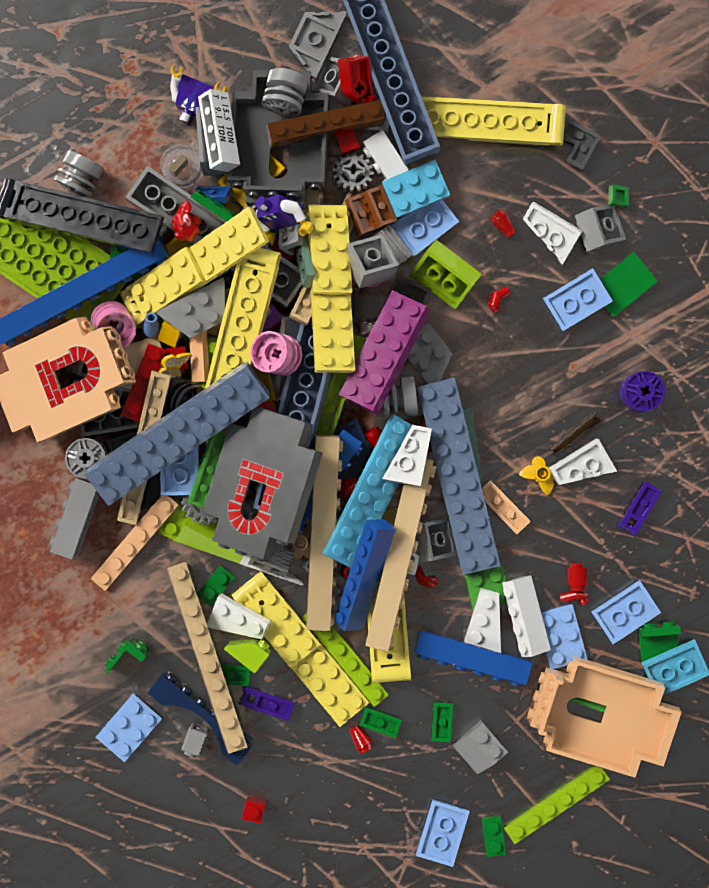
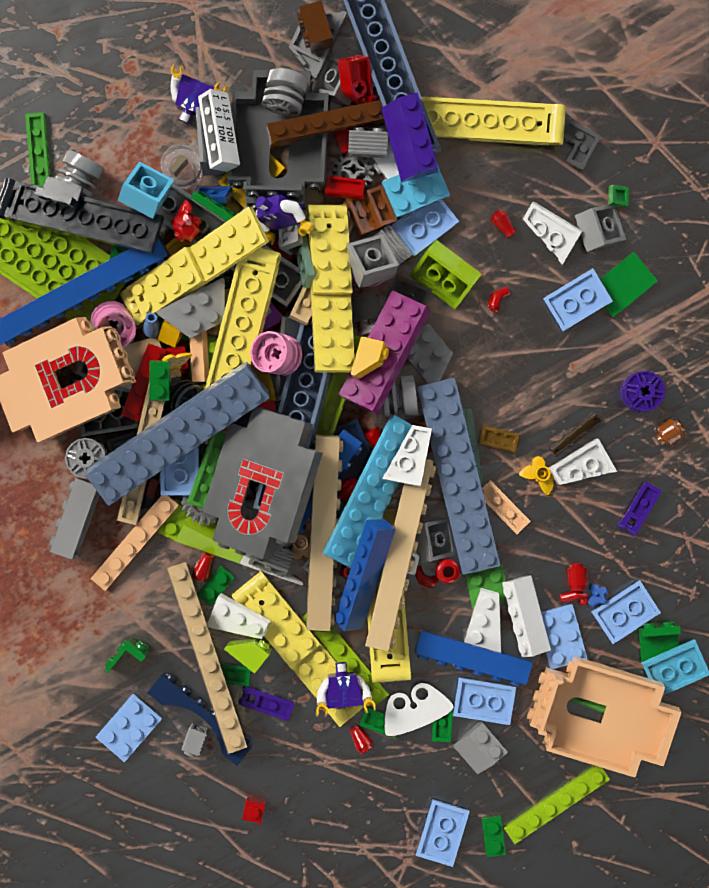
none -> bright green tile [25,112,51,187]
none -> panel [35,177,83,209]
none -> medium azure brick [118,162,174,219]
none -> clear red tile [146,478,160,499]
none -> green plate [149,360,170,401]
none -> red cone [192,552,214,582]
none -> reddish brown brick [297,0,333,53]
none -> torso [315,662,376,717]
none -> red tile [325,175,366,200]
none -> light grey brick [348,127,388,158]
none -> yellow slope [351,337,389,379]
none -> dark purple slope [381,92,439,183]
none -> white piece [385,683,454,736]
none -> red head [435,559,461,584]
none -> light blue plate [453,677,516,725]
none -> pearl gold plate [478,425,520,453]
none -> blue piece [588,584,609,607]
none -> dark orange head [656,418,686,446]

